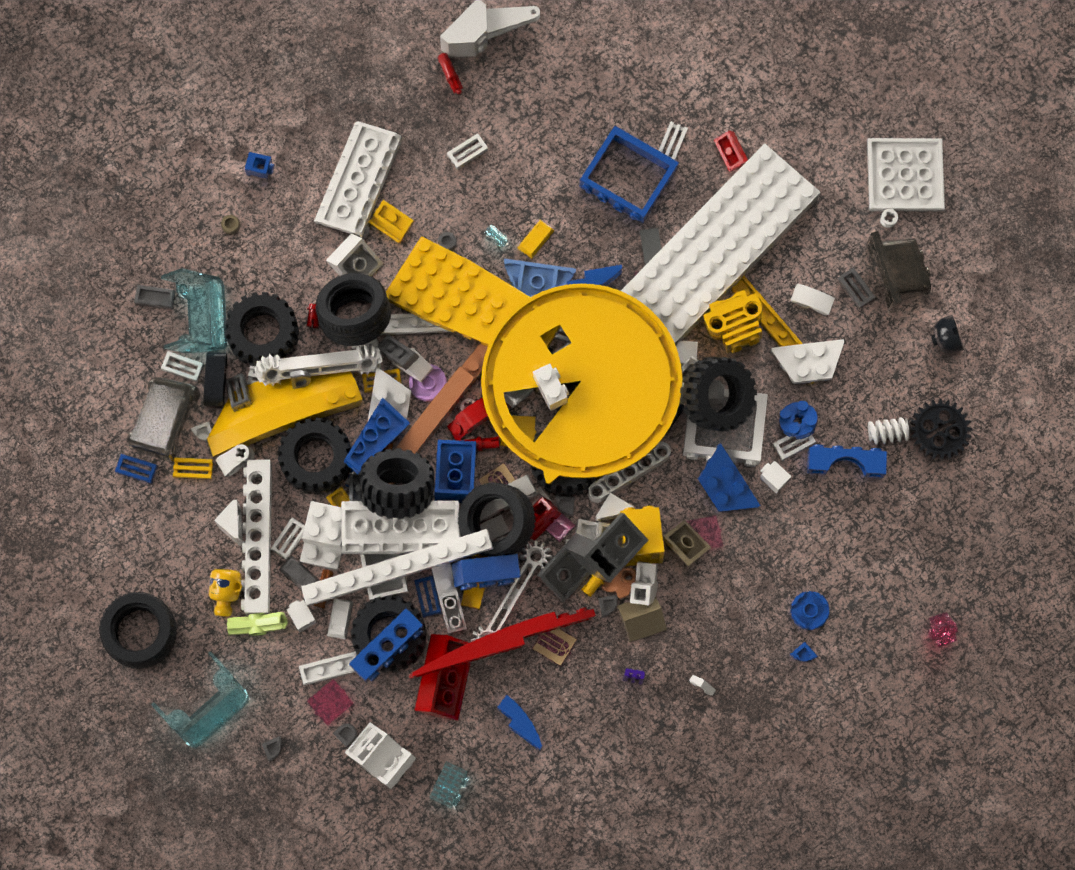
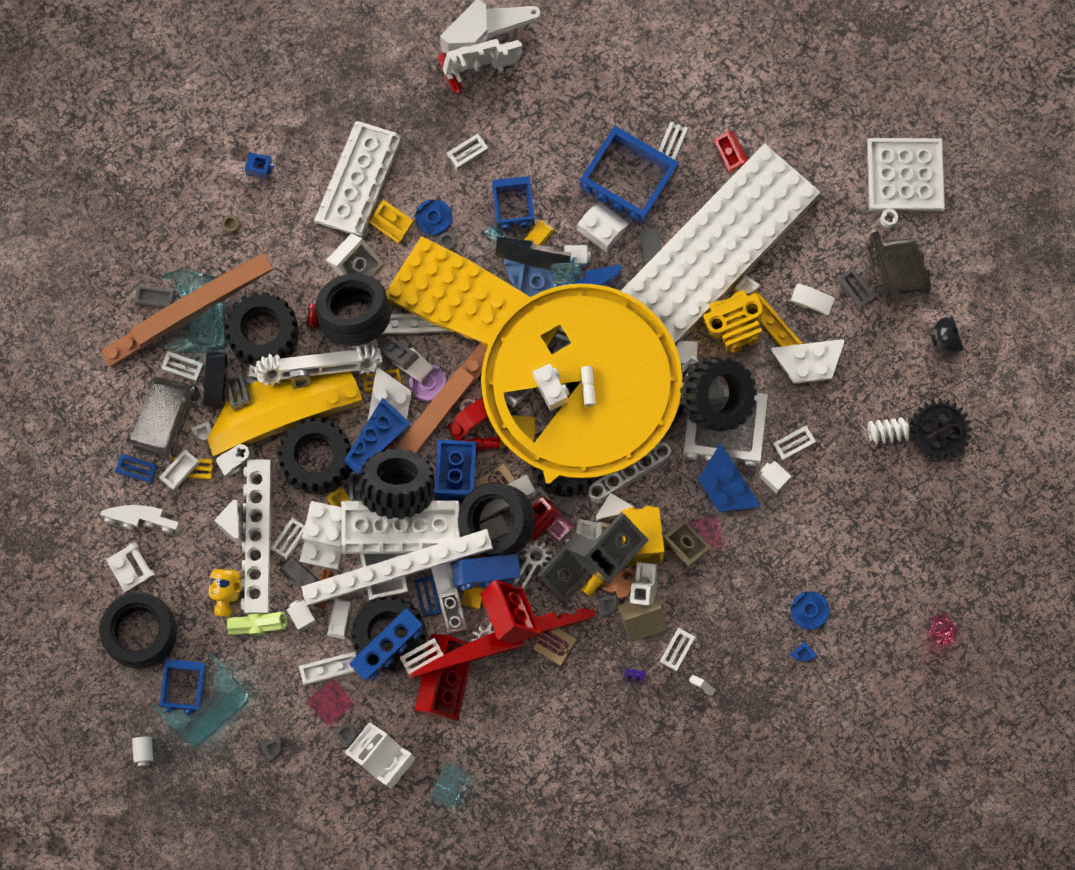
blue slope [497,695,542,751] -> none
blue plate [779,401,818,439] -> none
blue arch [807,444,887,478] -> none
none -> white slope [100,505,181,534]
none -> nougat slope [101,253,274,368]
none -> white plate [106,542,155,594]
none -> white brick [132,737,154,767]
none -> white tile [159,449,200,491]
none -> blue window [159,659,207,715]
none -> white tile [399,638,444,675]
none -> blue tile [415,199,453,236]
none -> white piece [443,39,522,82]
none -> red slope [480,580,542,644]
none -> blue window [492,176,535,230]
none -> black slope [495,237,571,273]
none -> clear light blue bracket [550,257,581,283]
none -> white brick [564,245,591,269]
none -> white slope [577,202,630,253]
none -> white piece [581,366,596,406]
none -> white tile [659,628,695,672]
none -> white tile [734,274,761,294]

